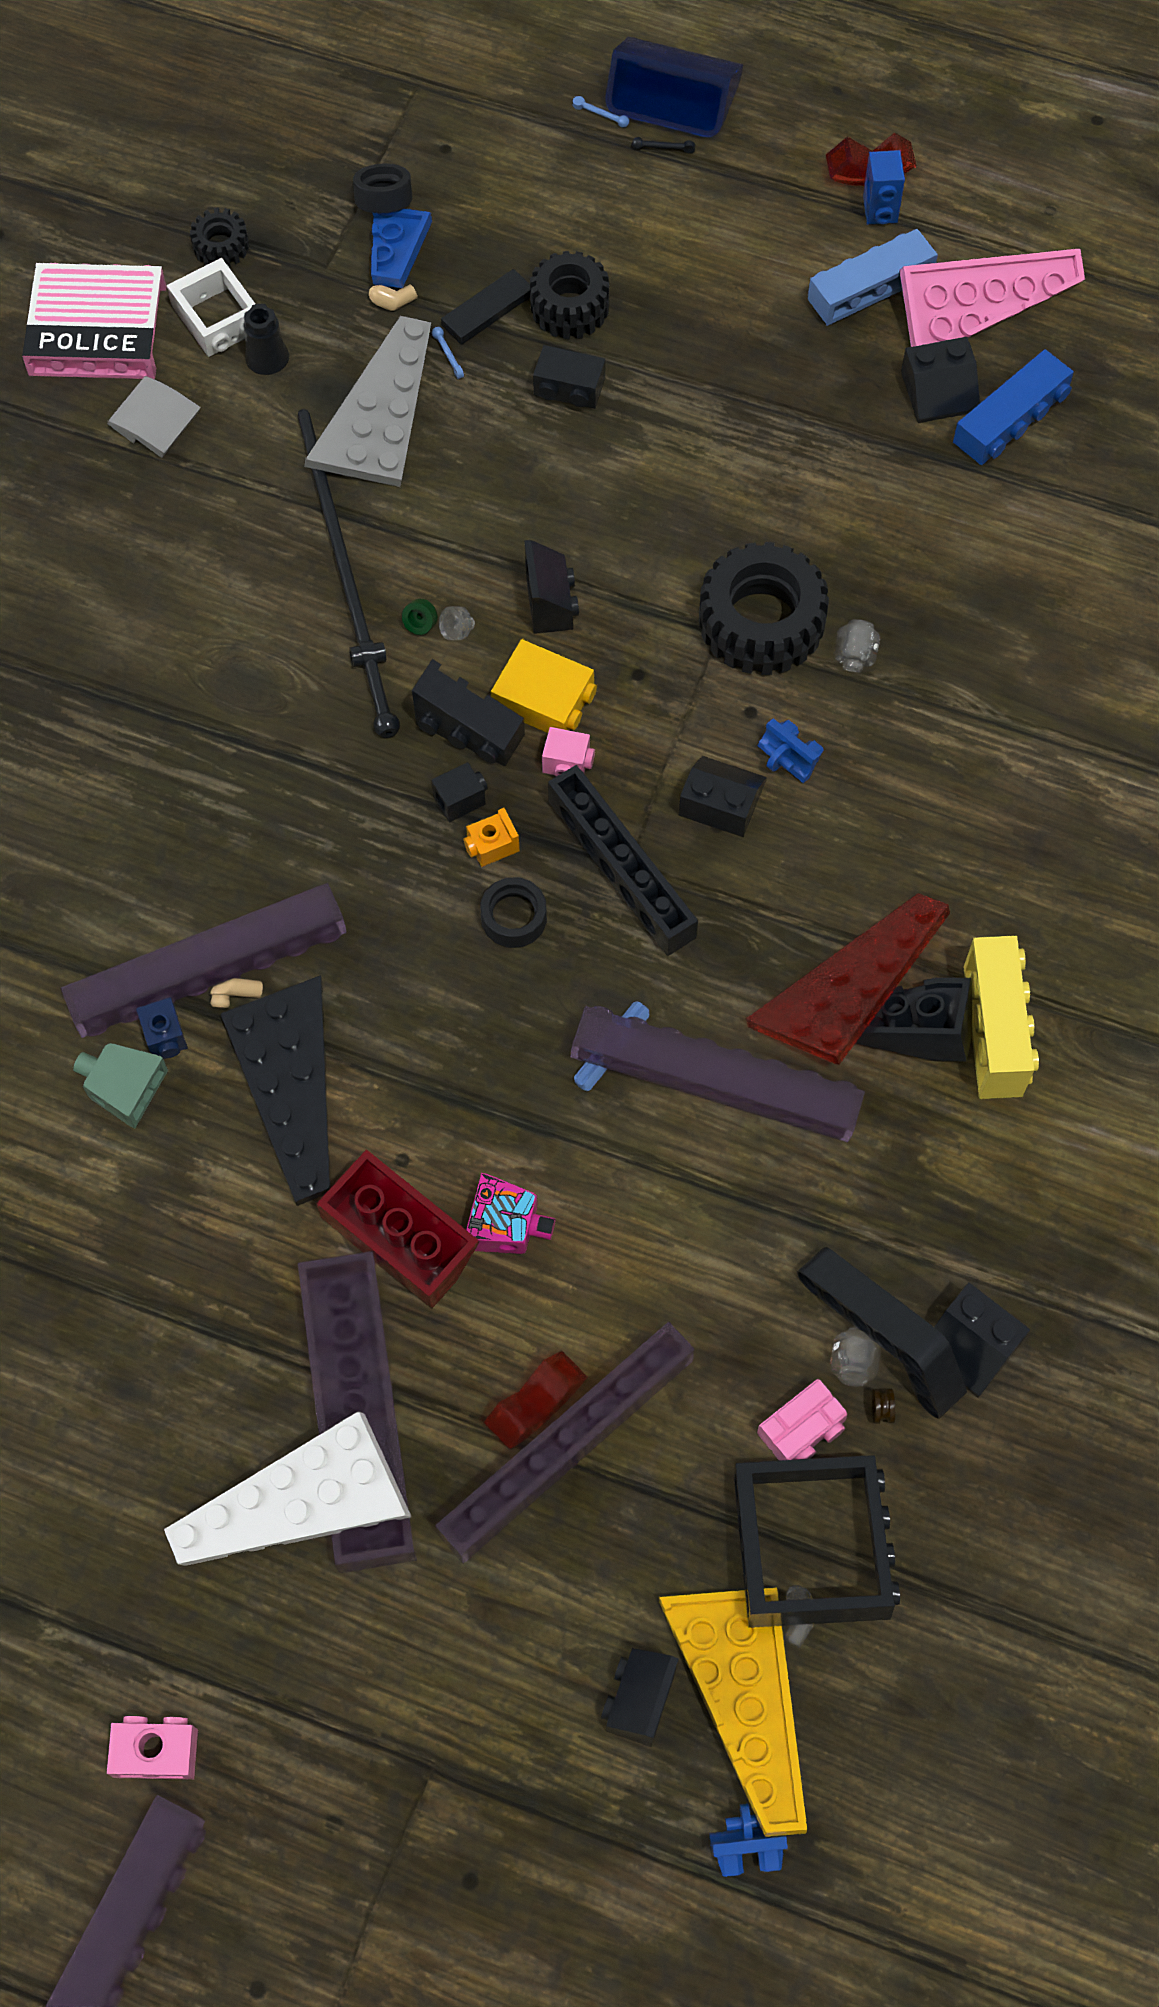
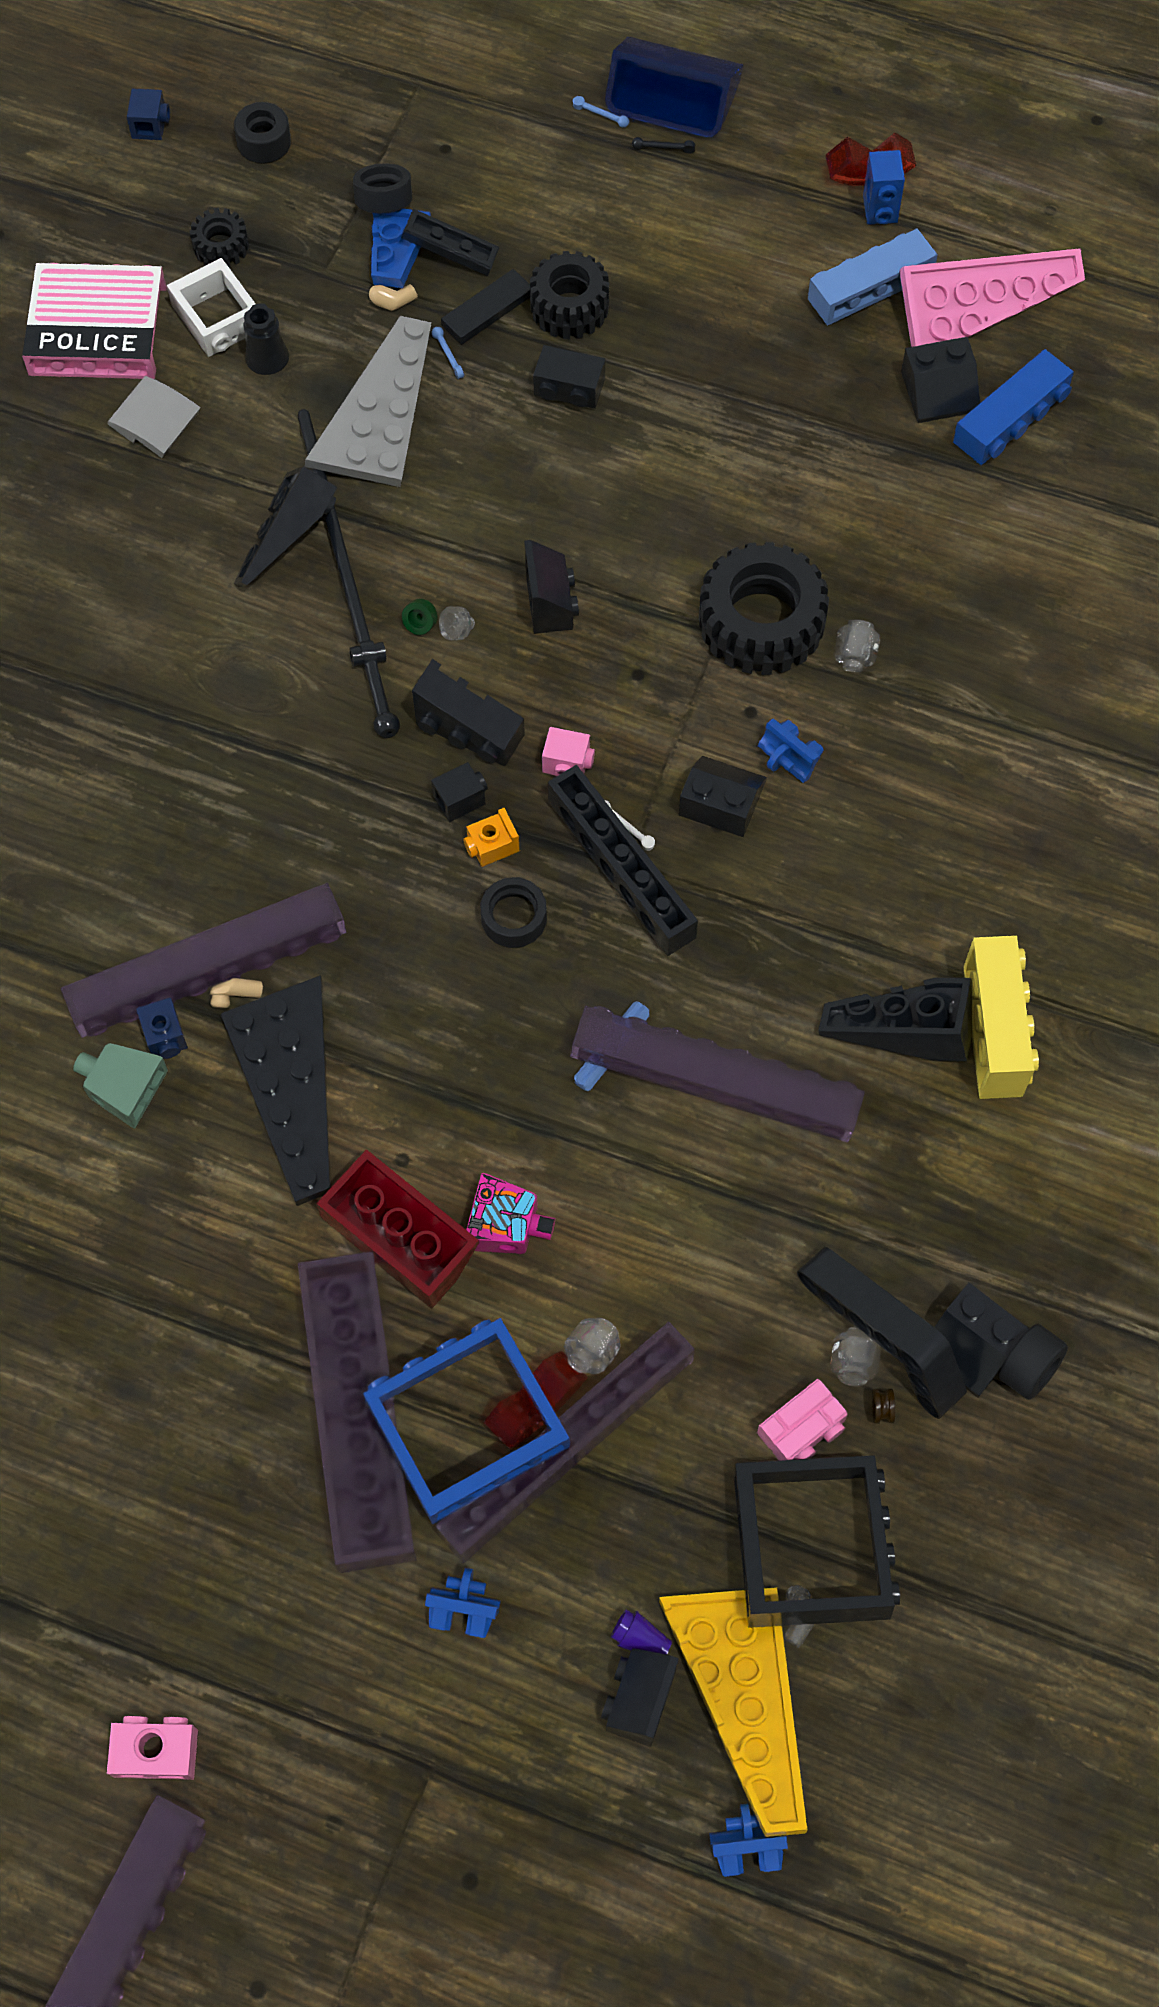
white wing [164,1411,411,1566] -> none
yellow brick [491,639,597,733] -> none
clear red wing [746,893,950,1065] -> none
none -> dark blue brick [127,89,170,140]
none -> black tyre [234,102,291,163]
none -> black wedge [234,466,337,587]
none -> blue window [363,1318,570,1524]
none -> black tile [401,209,499,276]
none -> blue hips [425,1568,501,1638]
none -> clear head [564,1318,621,1374]
none -> white hinge [605,800,655,851]
none -> dark purple cone [611,1609,672,1655]
none -> black tyre [999,1324,1068,1400]

